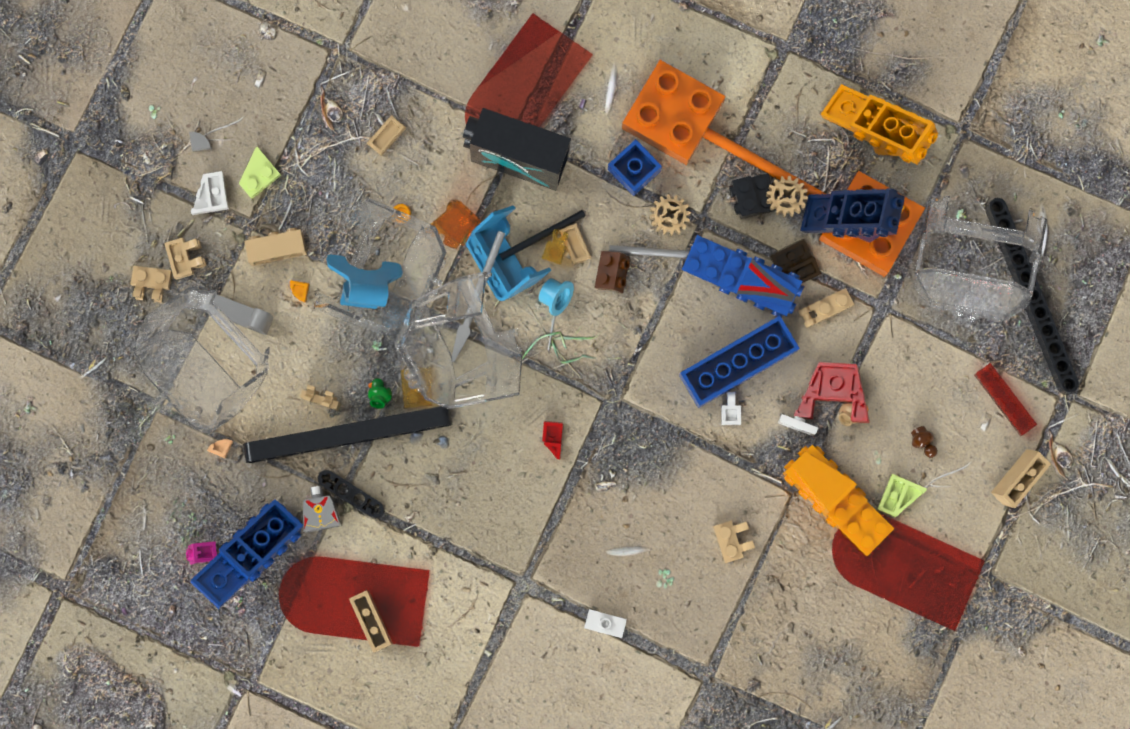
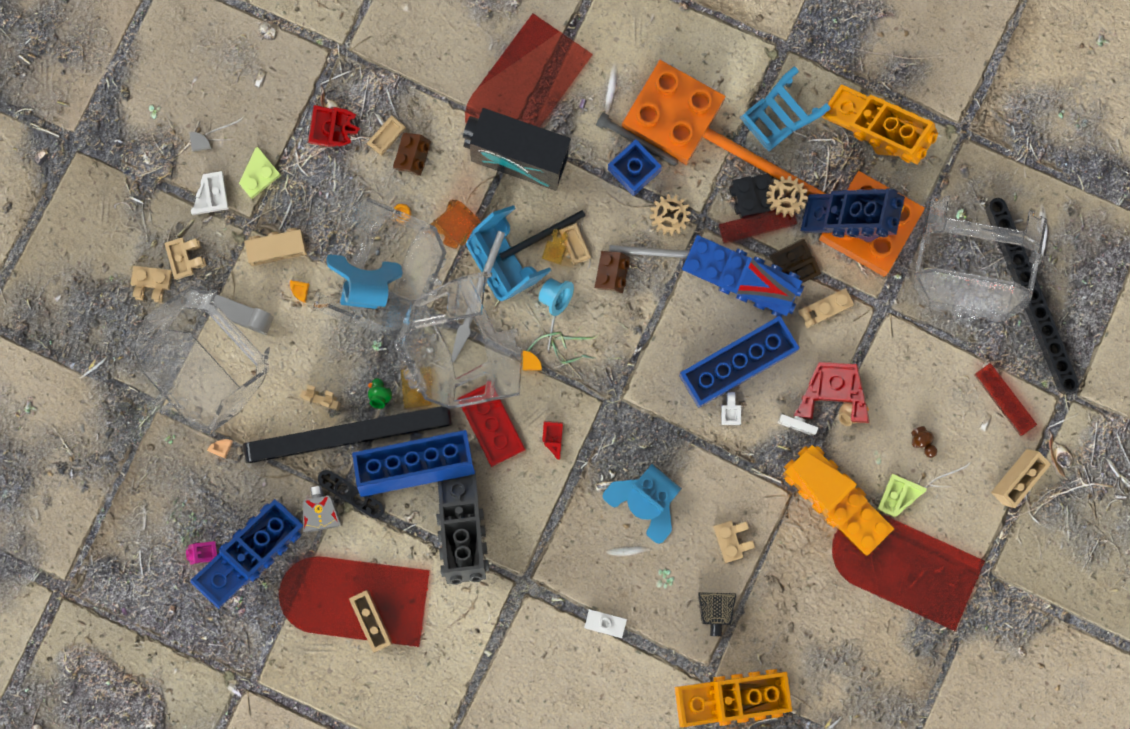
none -> red plate [308,105,360,147]
none -> blue brick [352,430,475,497]
none -> reddish brown bracket [393,132,431,176]
none -> dark grey wedge [436,471,489,585]
none -> red tile [457,382,526,467]
none -> light orange tile [523,351,542,371]
none -> dark grey piece [596,112,678,166]
none -> dark azure piece [603,464,682,544]
none -> light orange wedge [674,669,792,727]
none -> black torso [698,592,736,637]
none -> clear red plate [718,207,797,244]
none -> dark azure hand [740,66,831,152]

